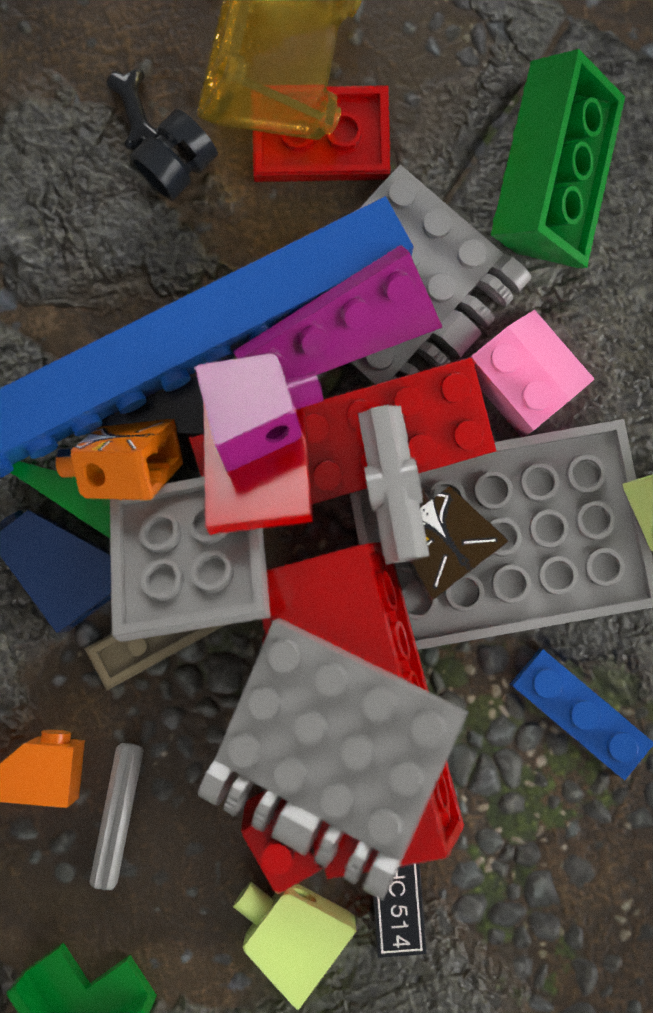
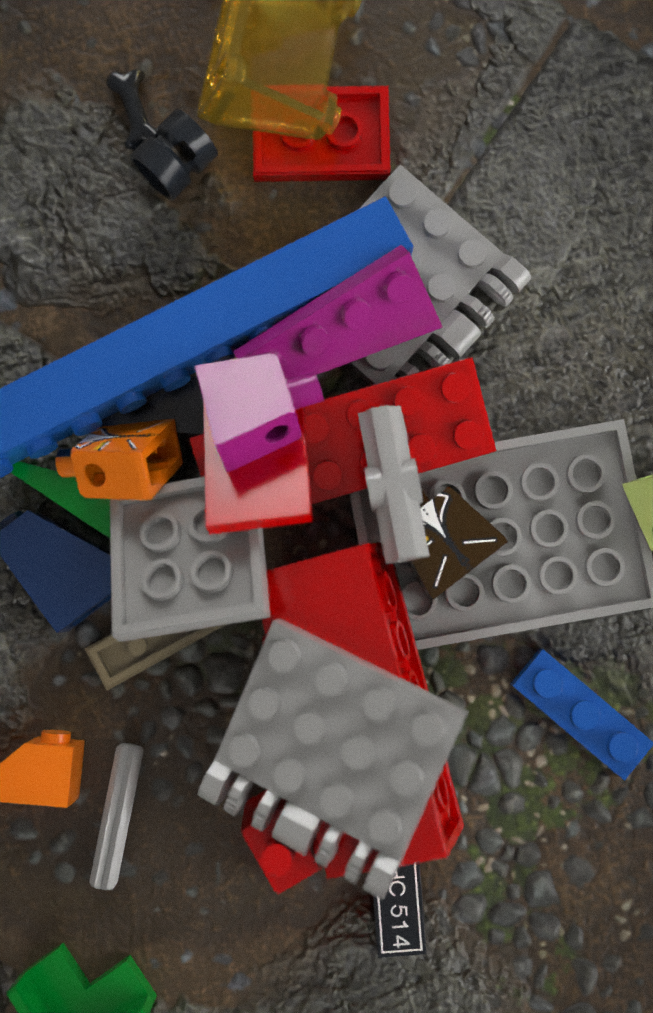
yellowish green torso [233,882,356,1010] -> none
bright pink slope [471,310,595,437] -> none
green slope [491,49,625,268] -> none

